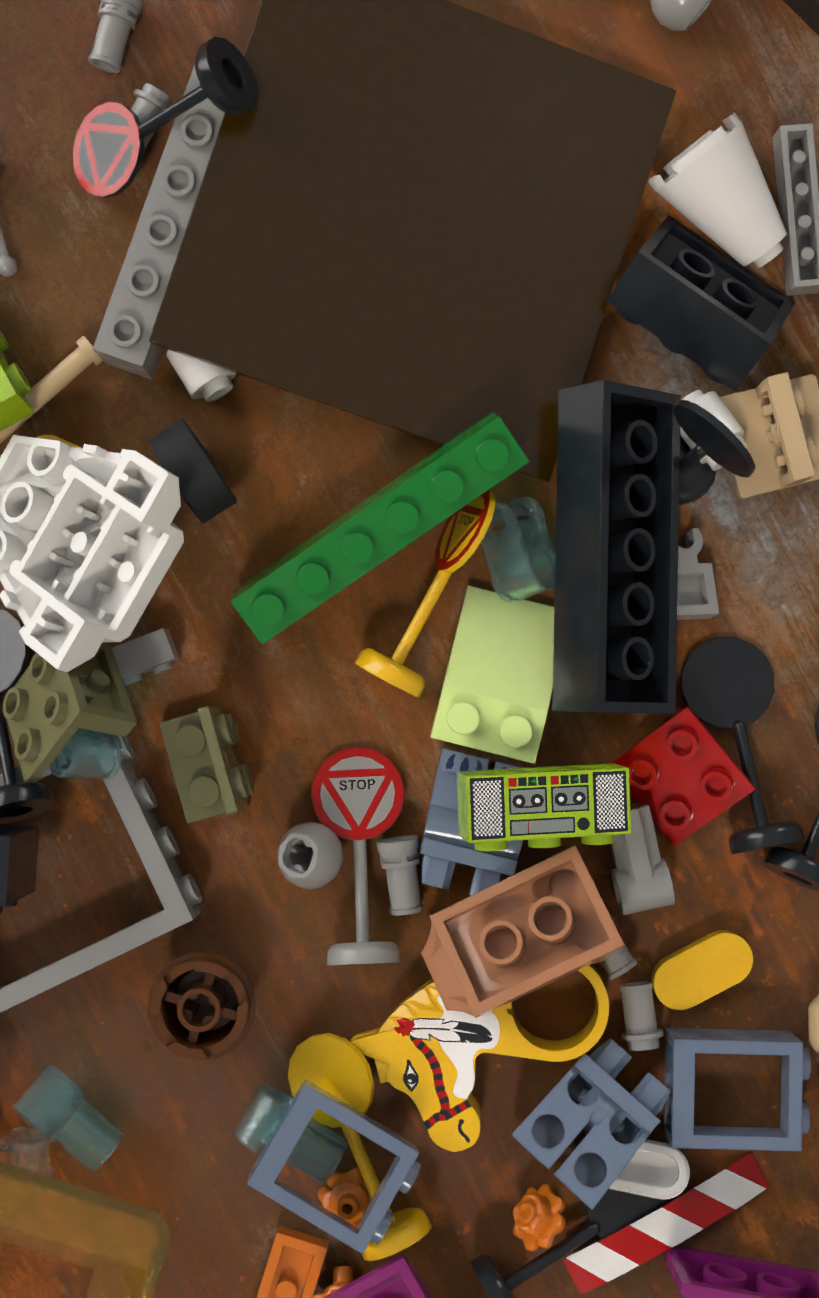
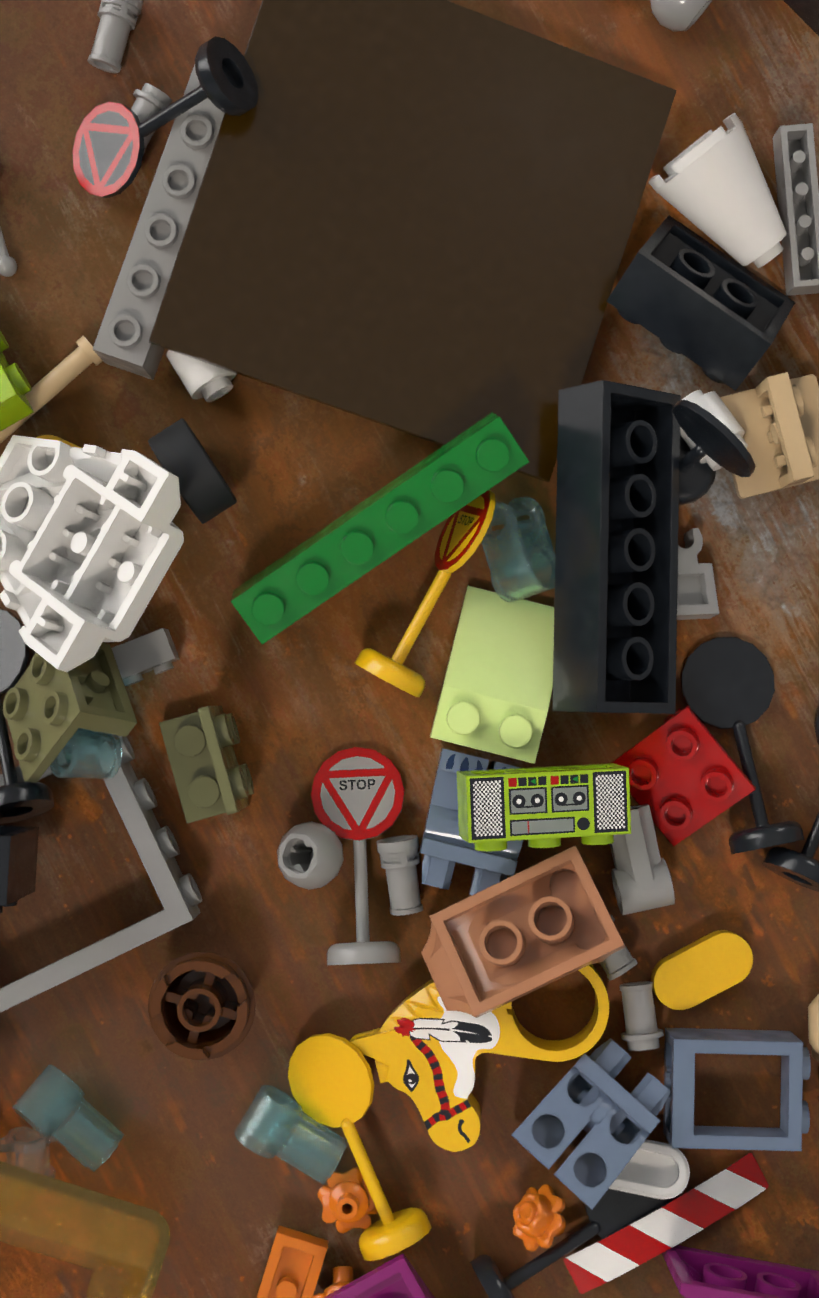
sand blue window [247,1078,421,1254] -> none

